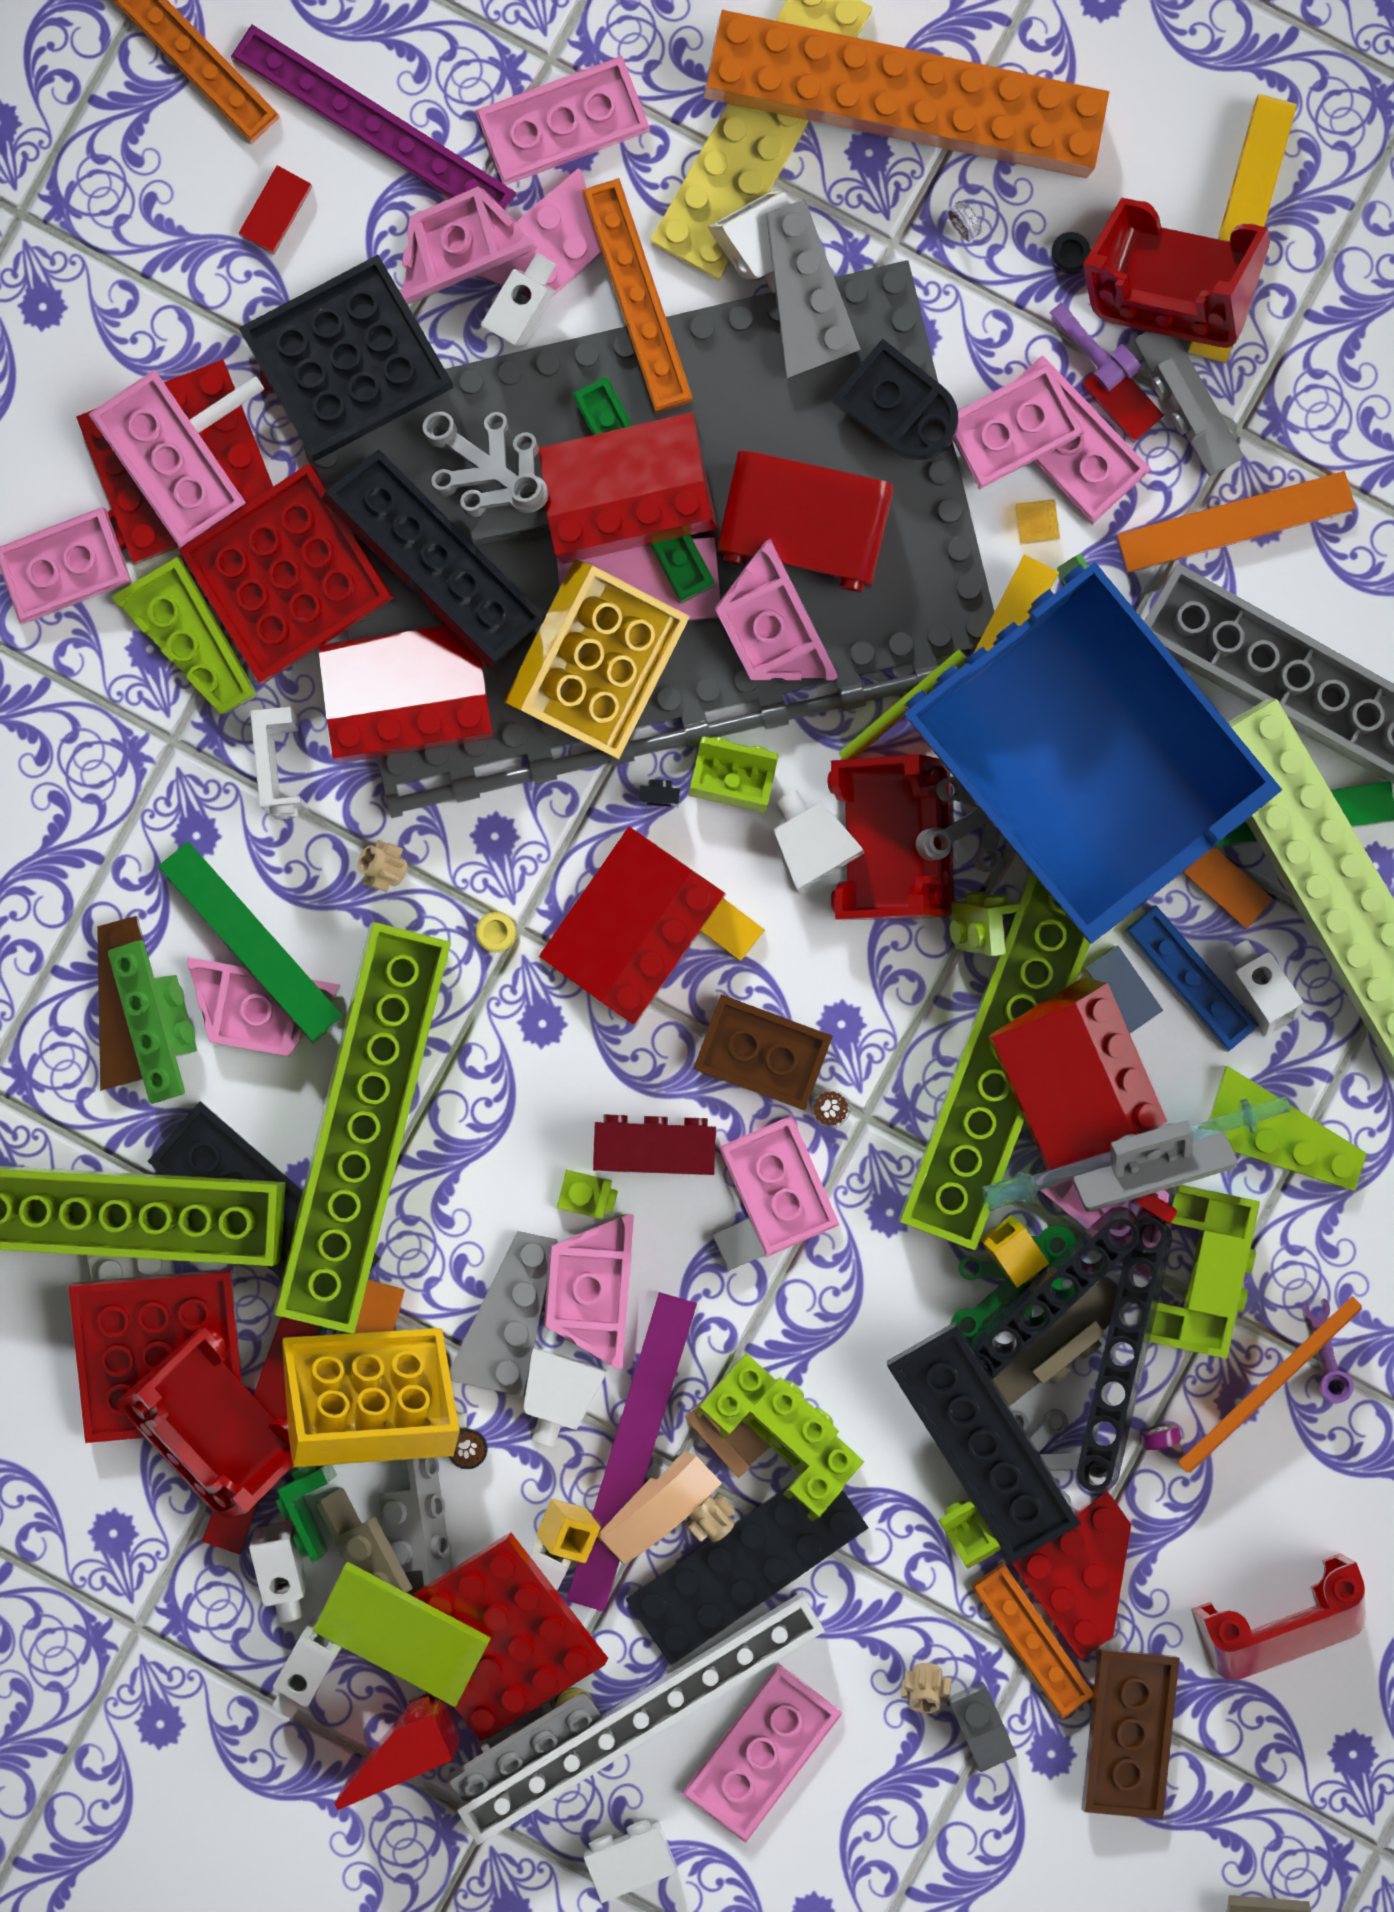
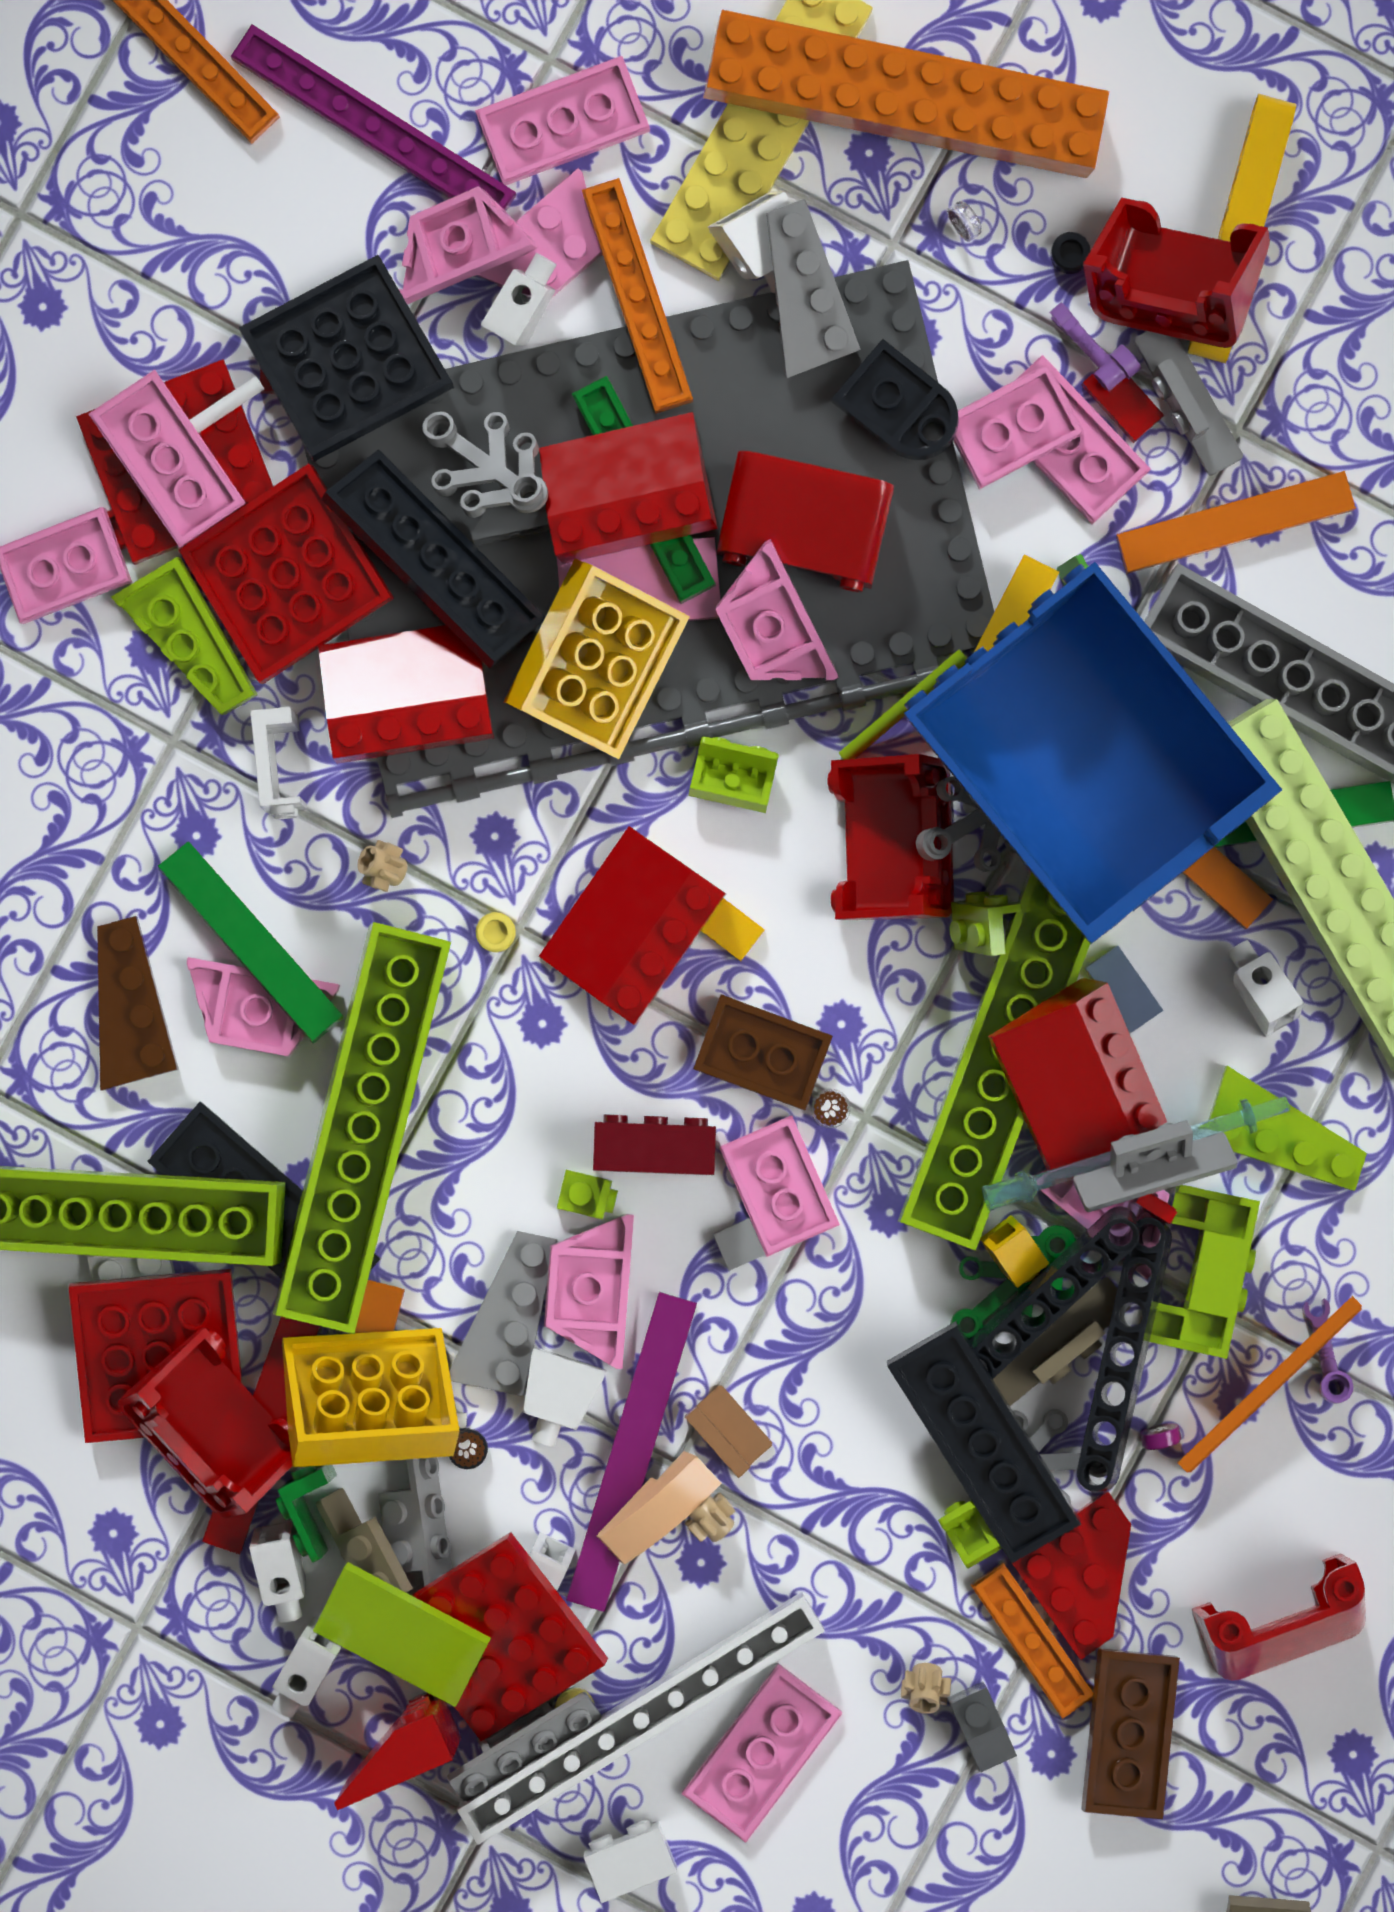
bright green bracket [108,940,198,1104] -> none
red tile [239,165,312,255] -> none
yellow brick [536,1498,601,1563] -> none
black plate [626,1480,869,1666] -> none
black plate [639,779,680,808] -> none
lime bracket [694,1353,865,1521] -> none
white torso [774,790,865,892] -> none
clear yellow tile [1015,499,1060,545] -> none
blue tile [1125,905,1259,1052] -> none

